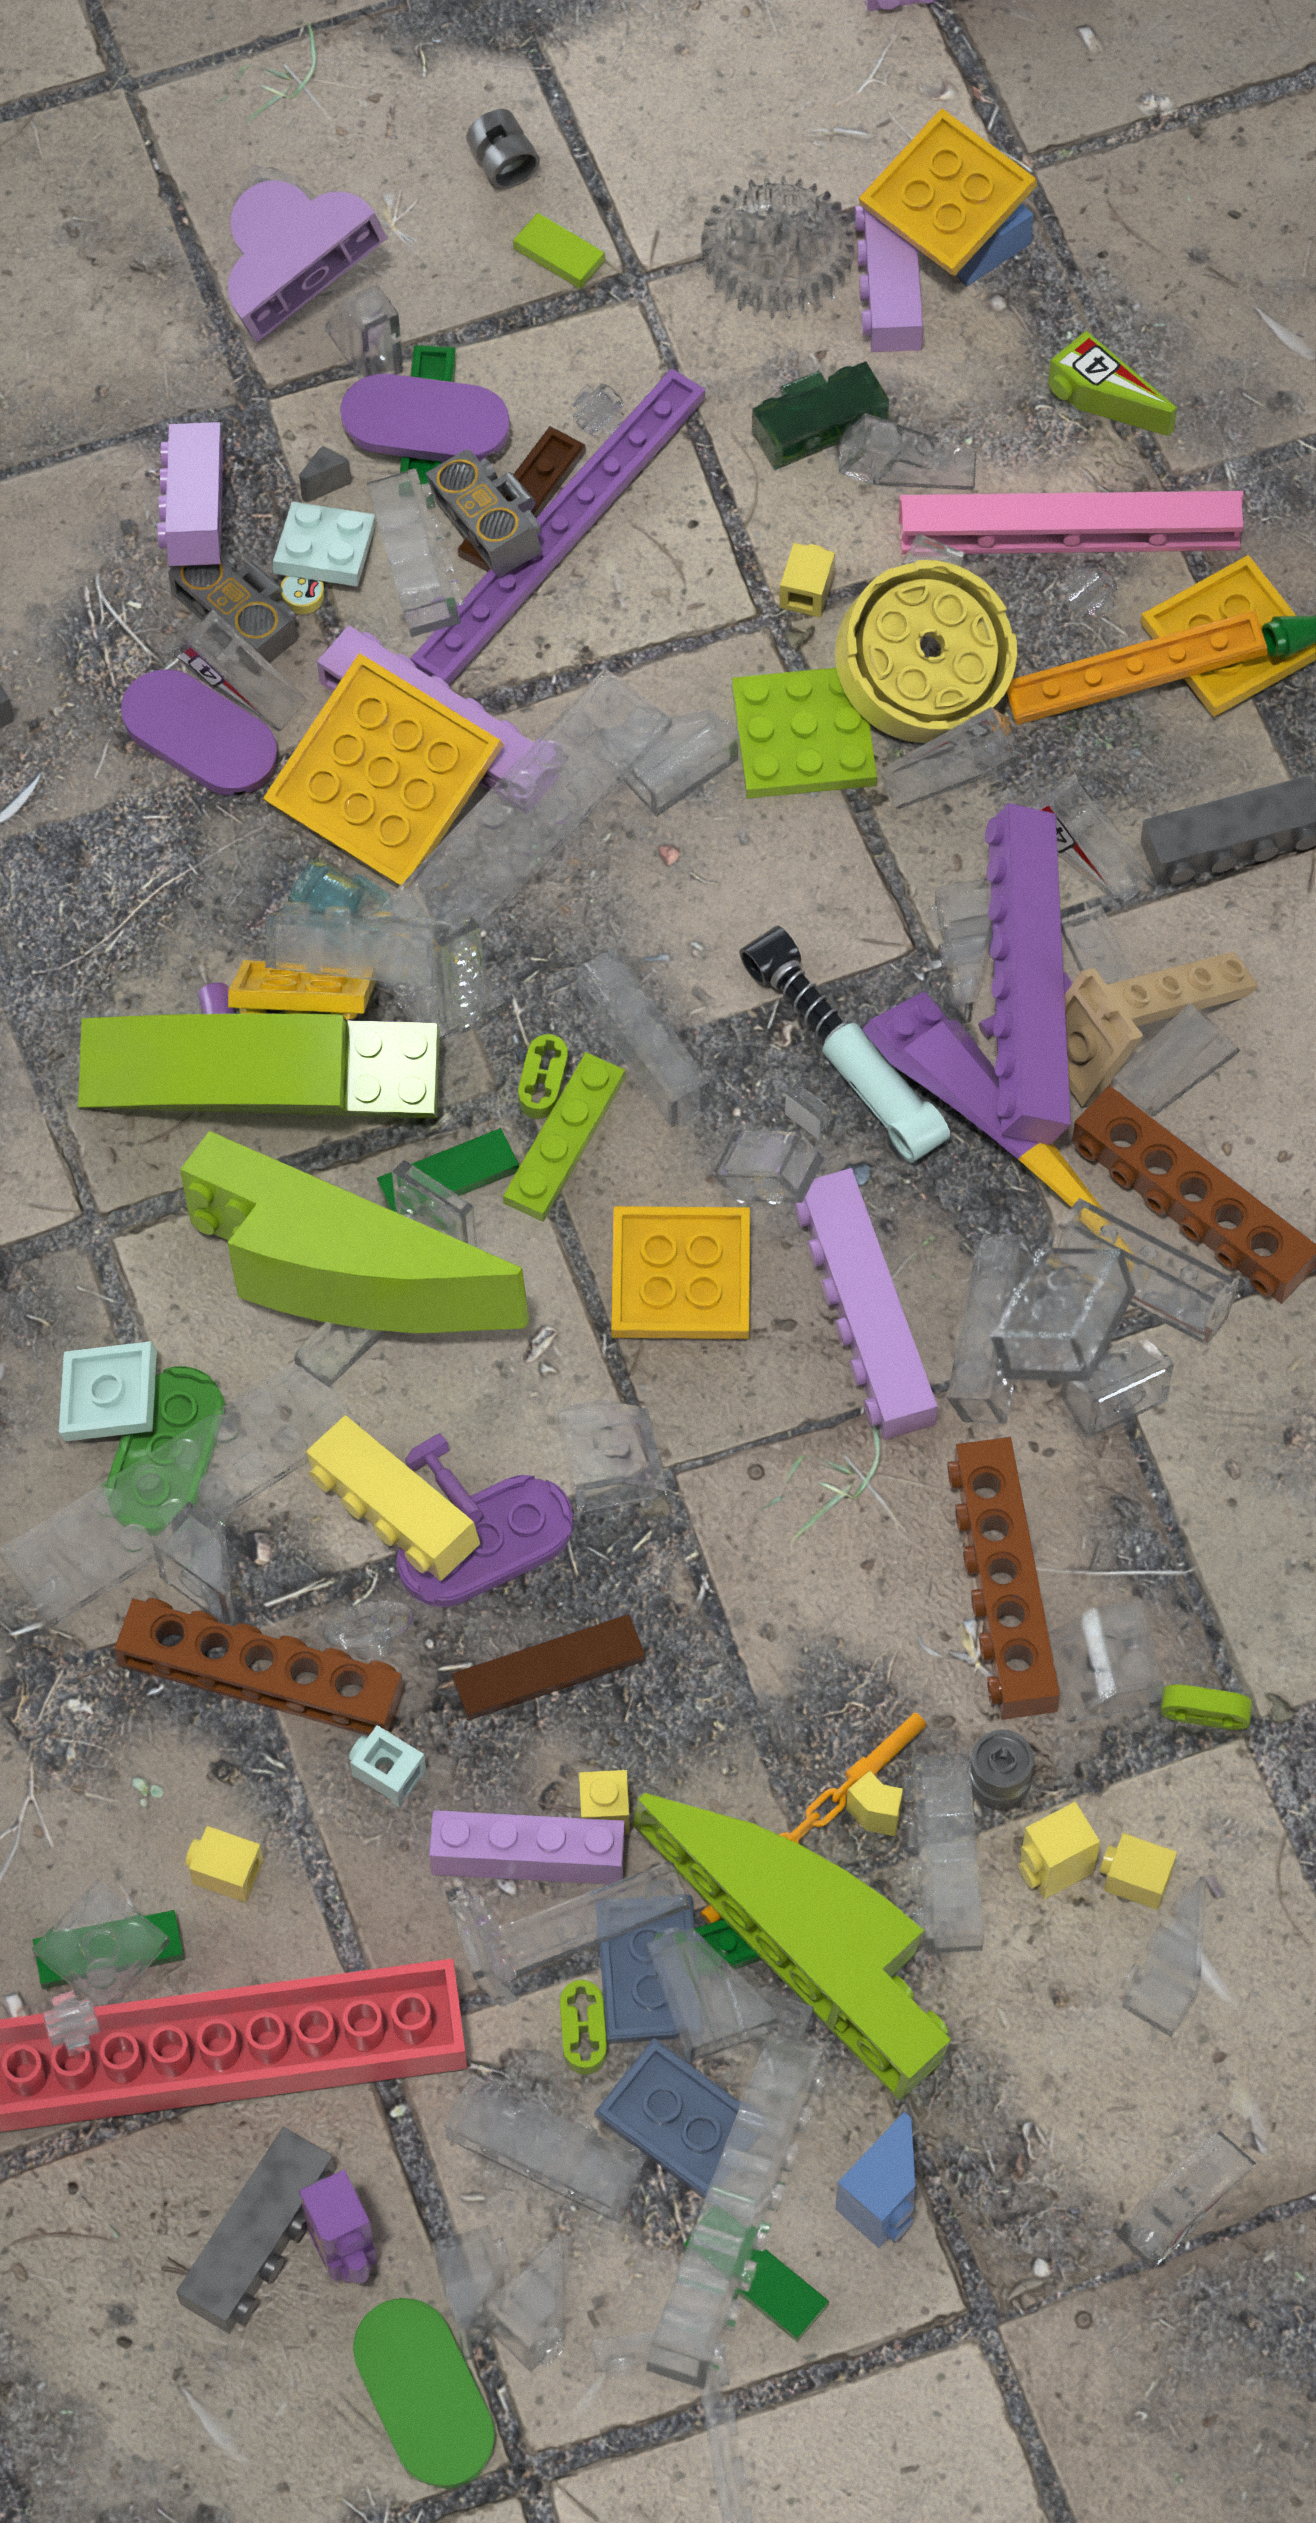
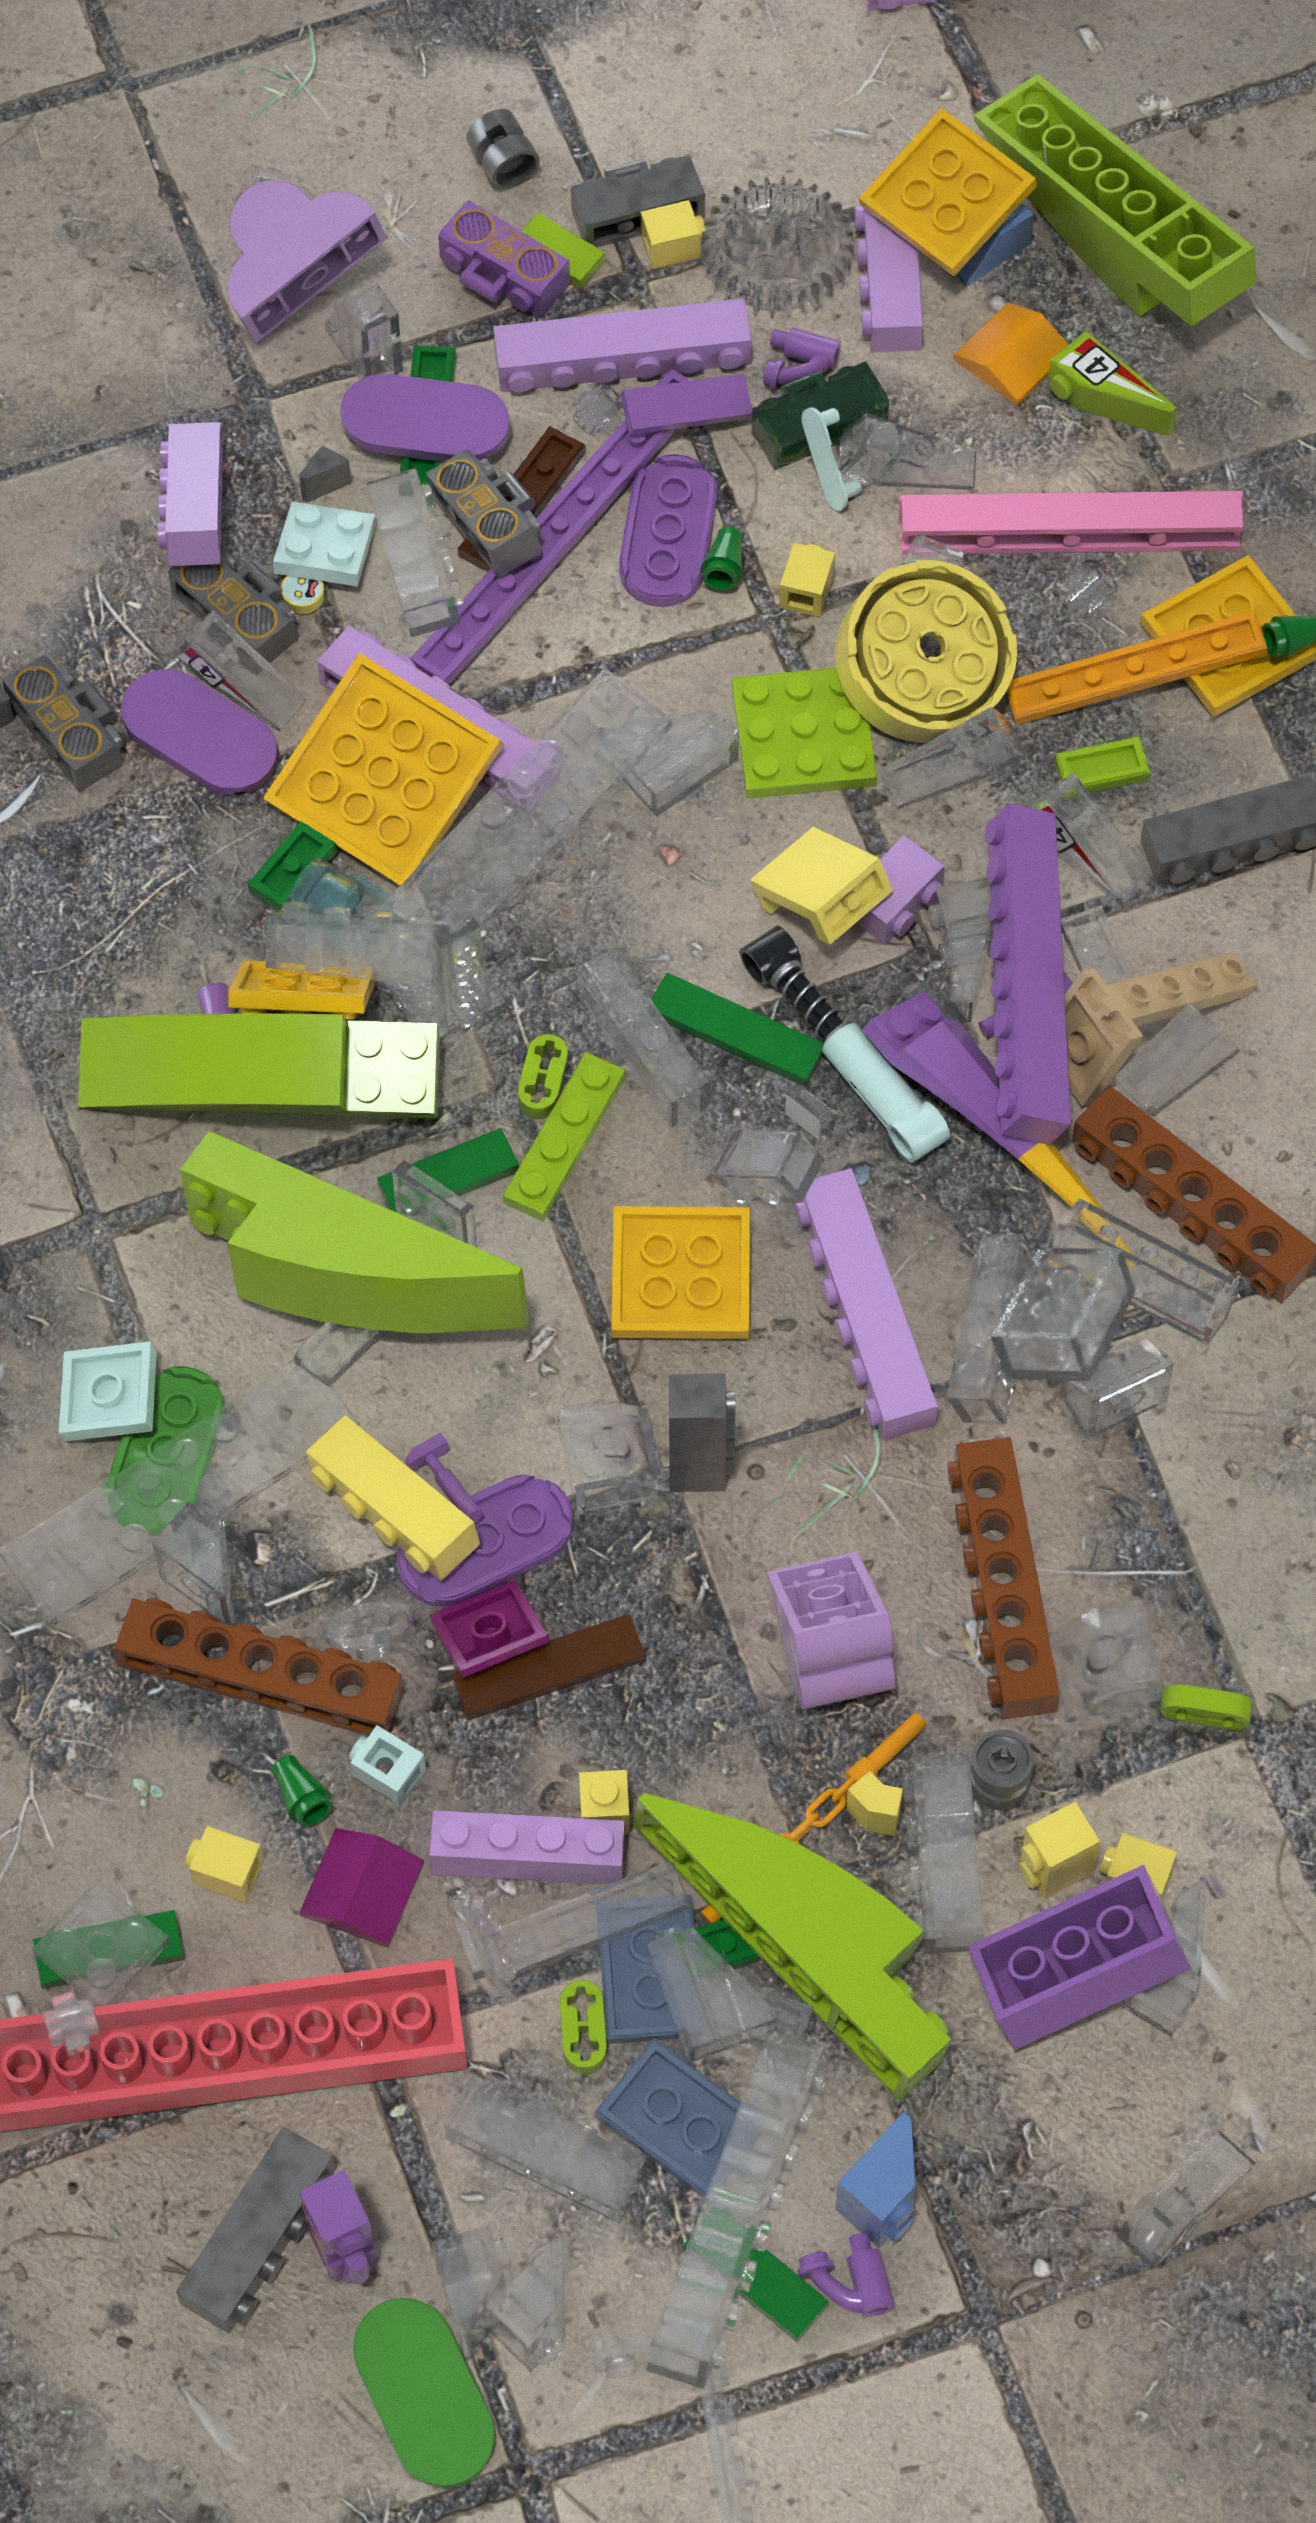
none -> flat silver piece [2,655,123,793]
none -> green plate [248,821,337,914]
none -> green cone [271,1755,332,1827]
none -> magenta slope [299,1828,424,1948]
none -> magenta slope [430,1579,550,1678]
none -> medium lavender piece [438,200,570,319]
none -> lavender brick [493,298,751,392]
none -> flat silver piece [571,154,705,247]
none -> medium lavender tile [619,454,717,607]
none -> medium lavender tile [620,374,753,435]
none -> light yellow brick [641,200,706,269]
none -> green tile [646,972,824,1087]
none -> flat silver brick [668,1373,735,1492]
none -> green cone [700,527,743,591]
none -> light yellow panel [750,827,893,945]
none -> medium lavender plant [763,327,841,391]
none -> lavender brick [767,1552,896,1710]
none -> medium lavender plant [798,2232,895,2317]
none -> light aqua piece [802,407,862,511]
none -> lavender brick [856,835,945,945]
none -> light orange slope [953,302,1069,406]
none -> medium lavender brick [968,1865,1192,2050]
none -> lime slope [974,74,1256,327]
none -> lime tile [1054,736,1151,798]

